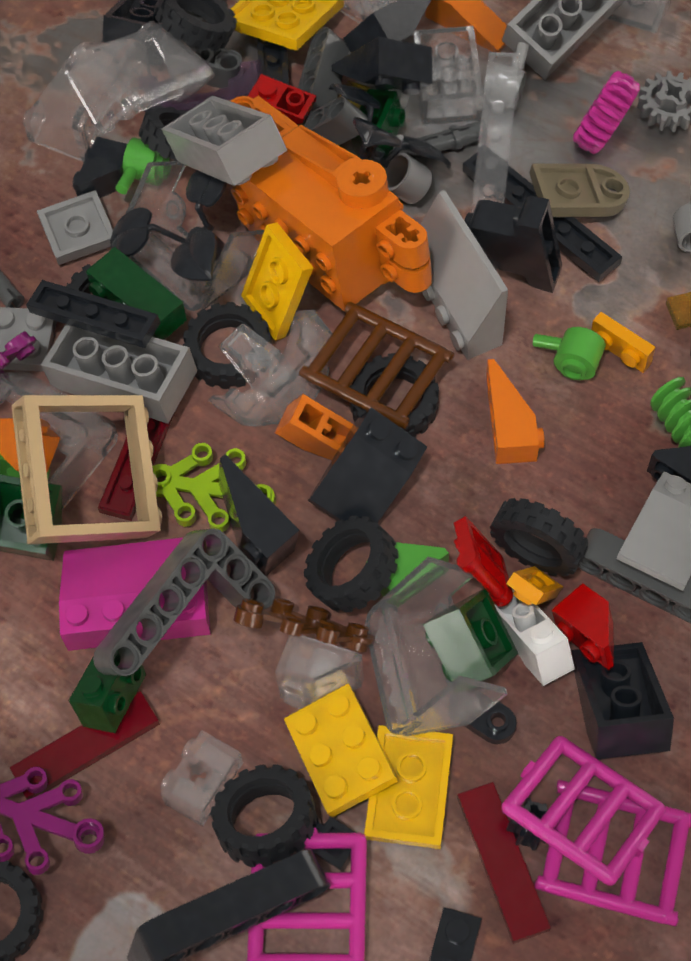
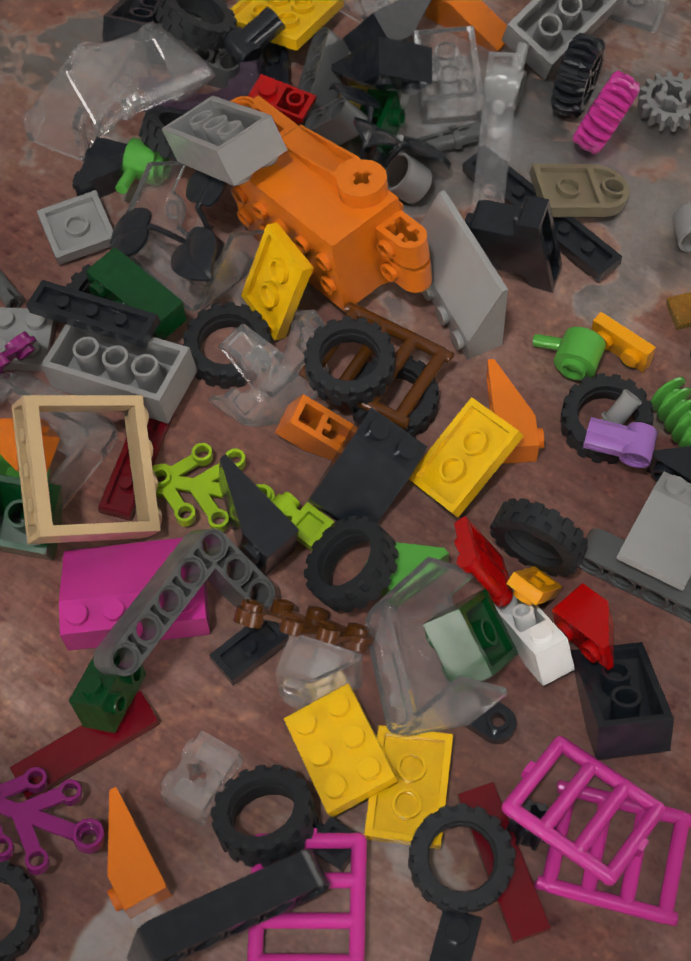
none -> orange slope [107,787,172,919]
none -> black plate [209,620,290,686]
none -> black piece [222,6,286,68]
none -> lime plate [272,491,335,551]
none -> black tyre [304,316,395,407]
none -> black tyre [408,803,515,914]
none -> yellow plate [409,397,524,518]
none -> black gear [551,33,606,118]
none -> black tyre [560,373,654,464]
none -> medium lavender piece [583,417,658,468]
none -> light grey pin [601,389,642,425]

